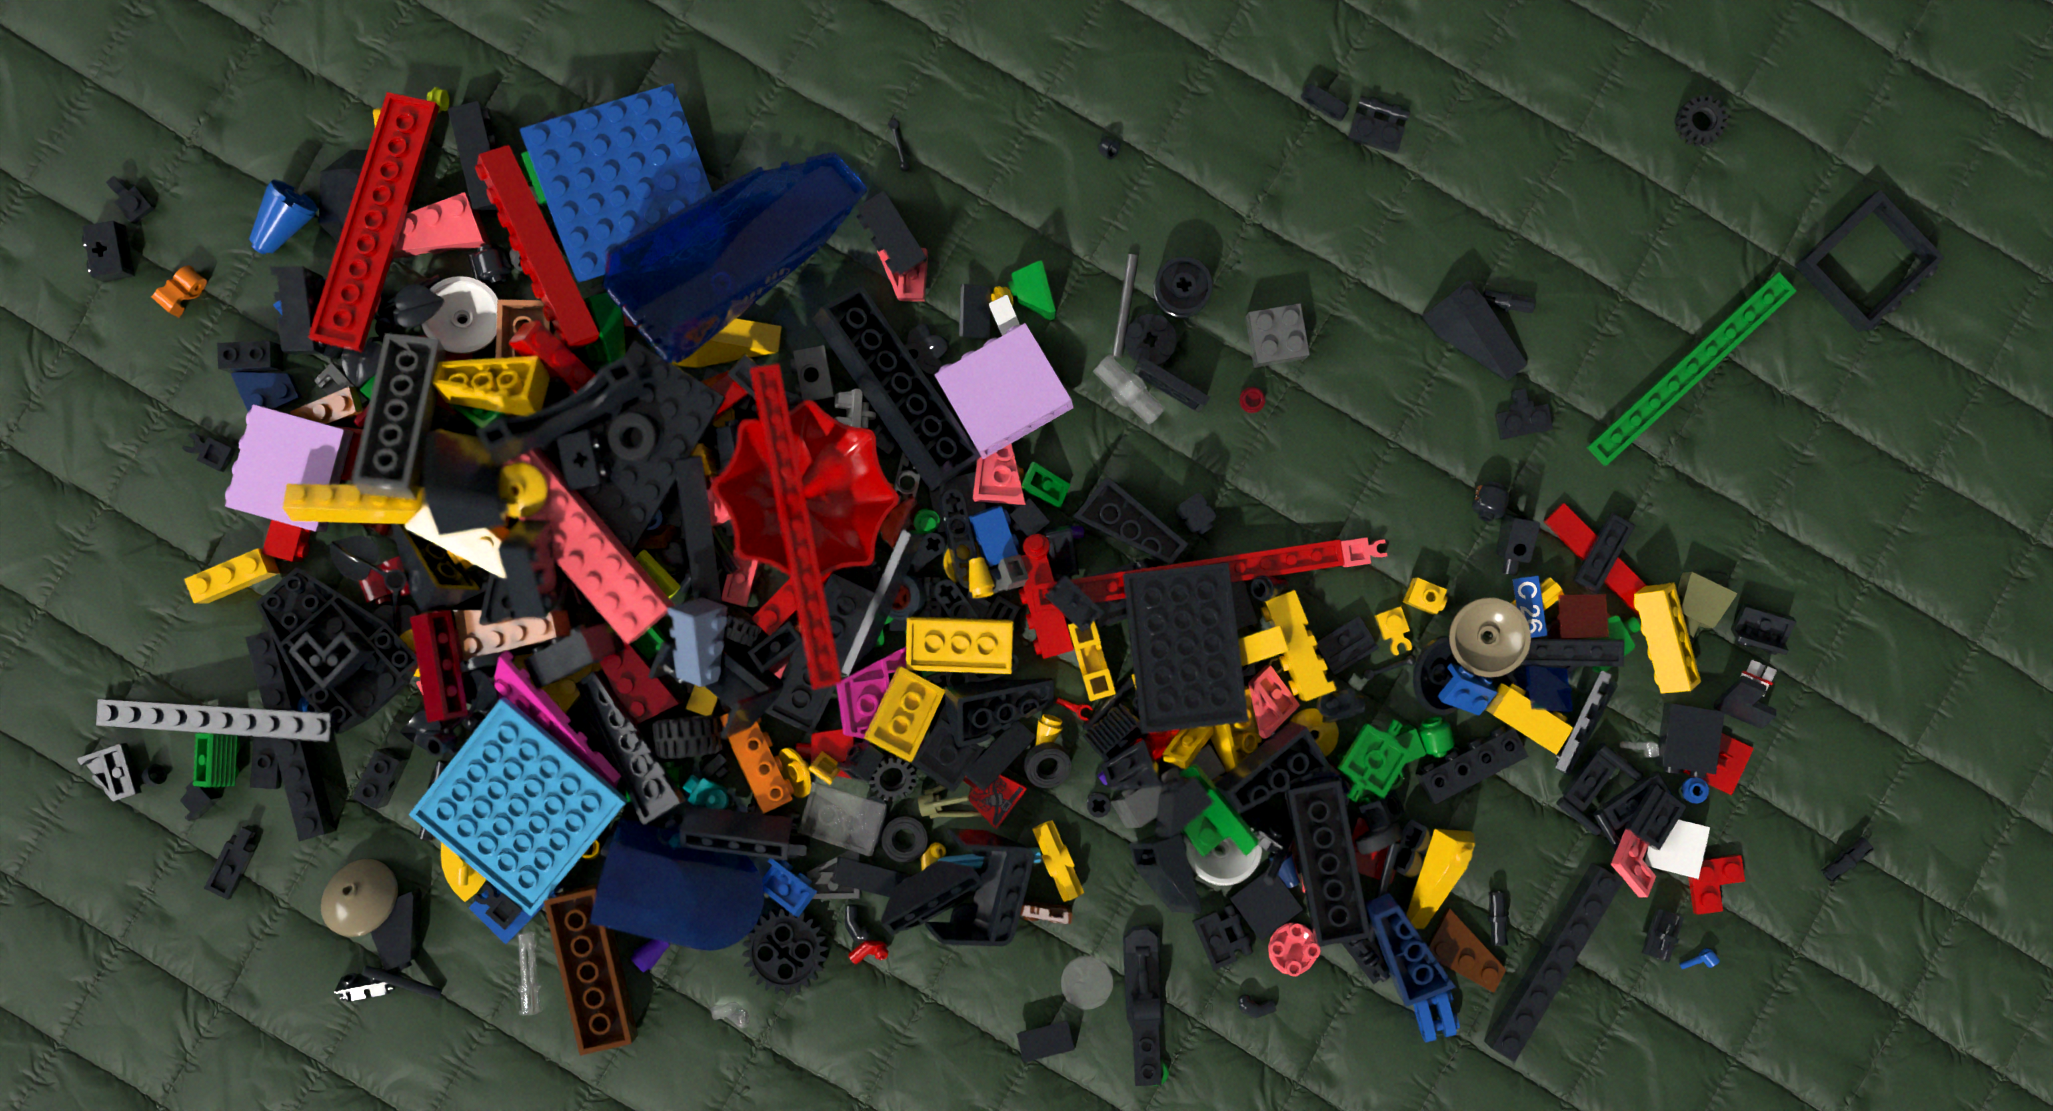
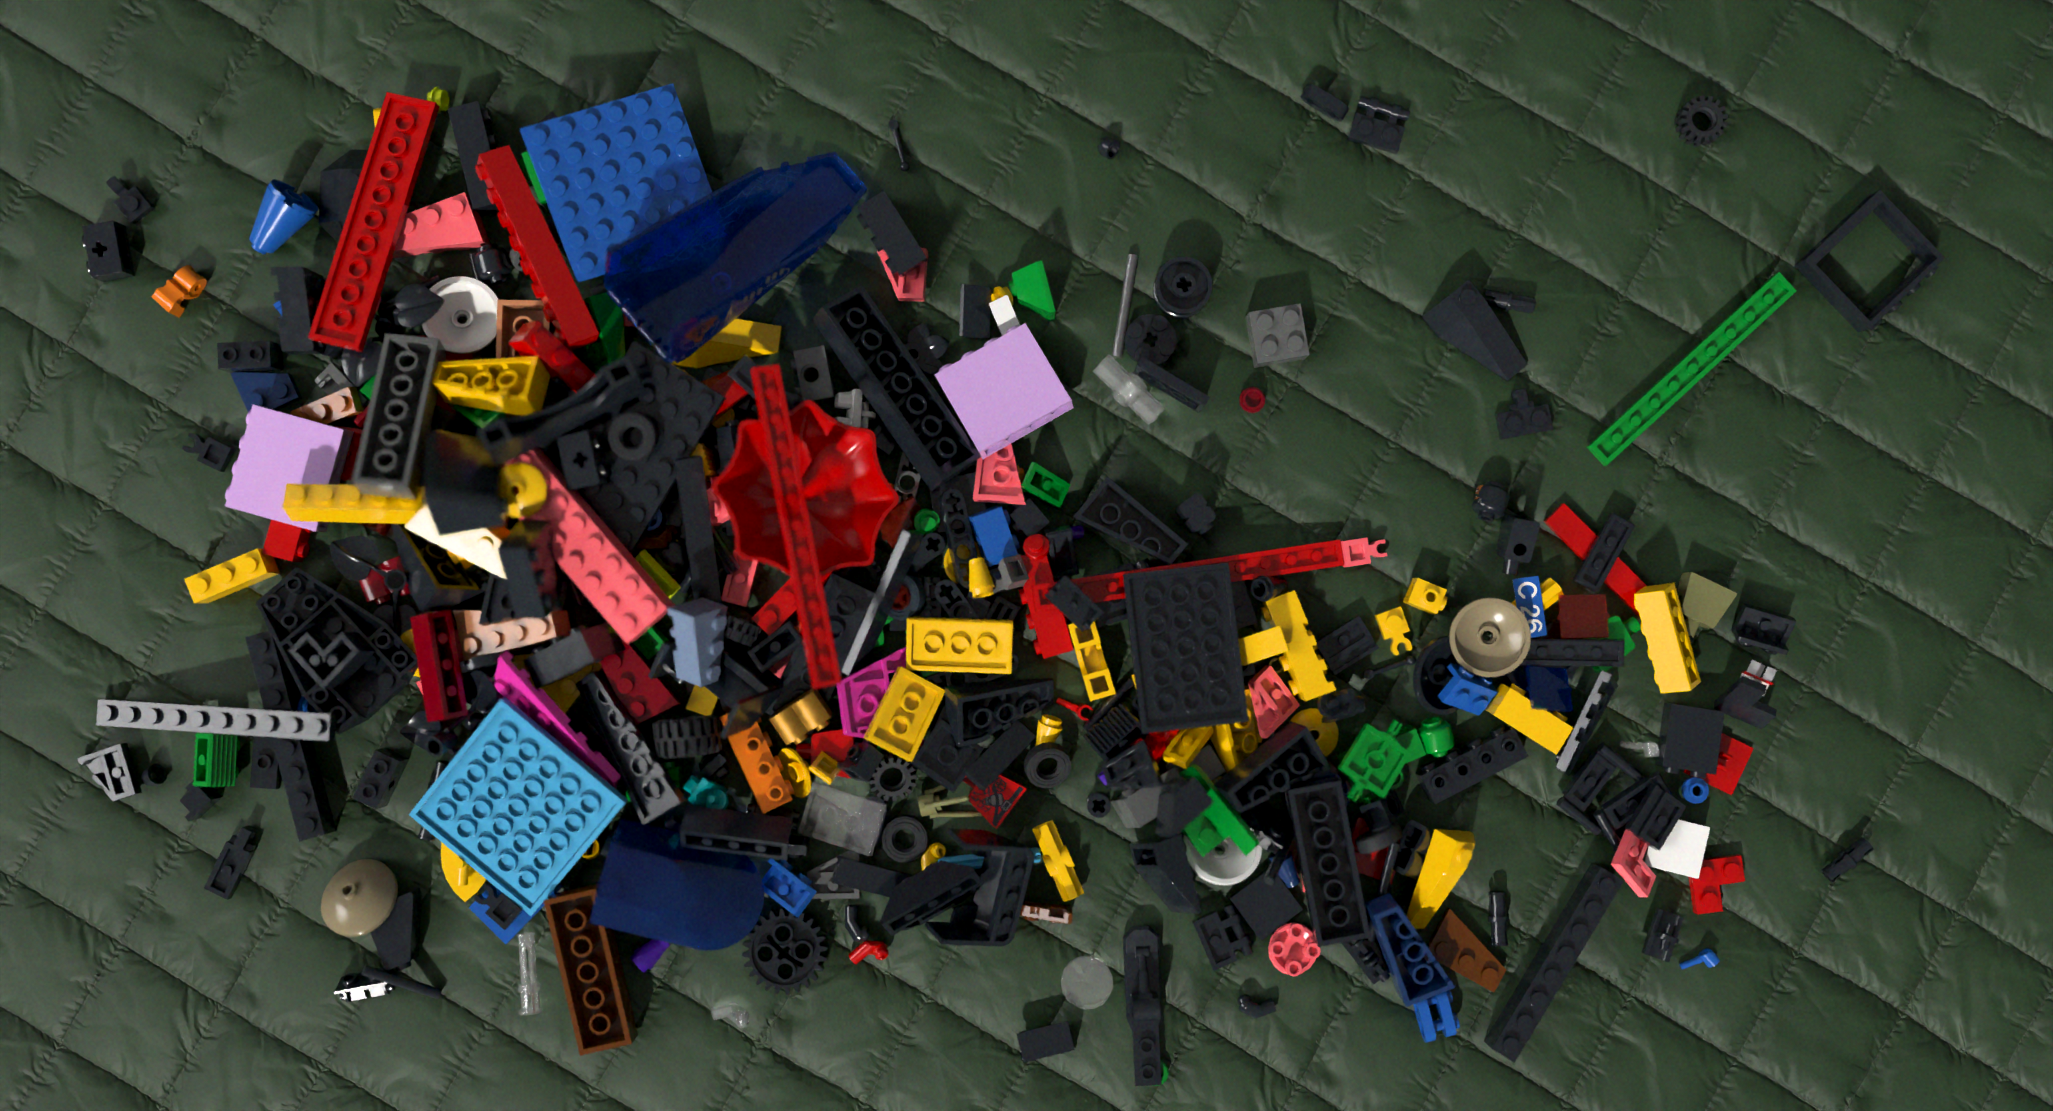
none -> pearl gold brick [769,688,833,745]

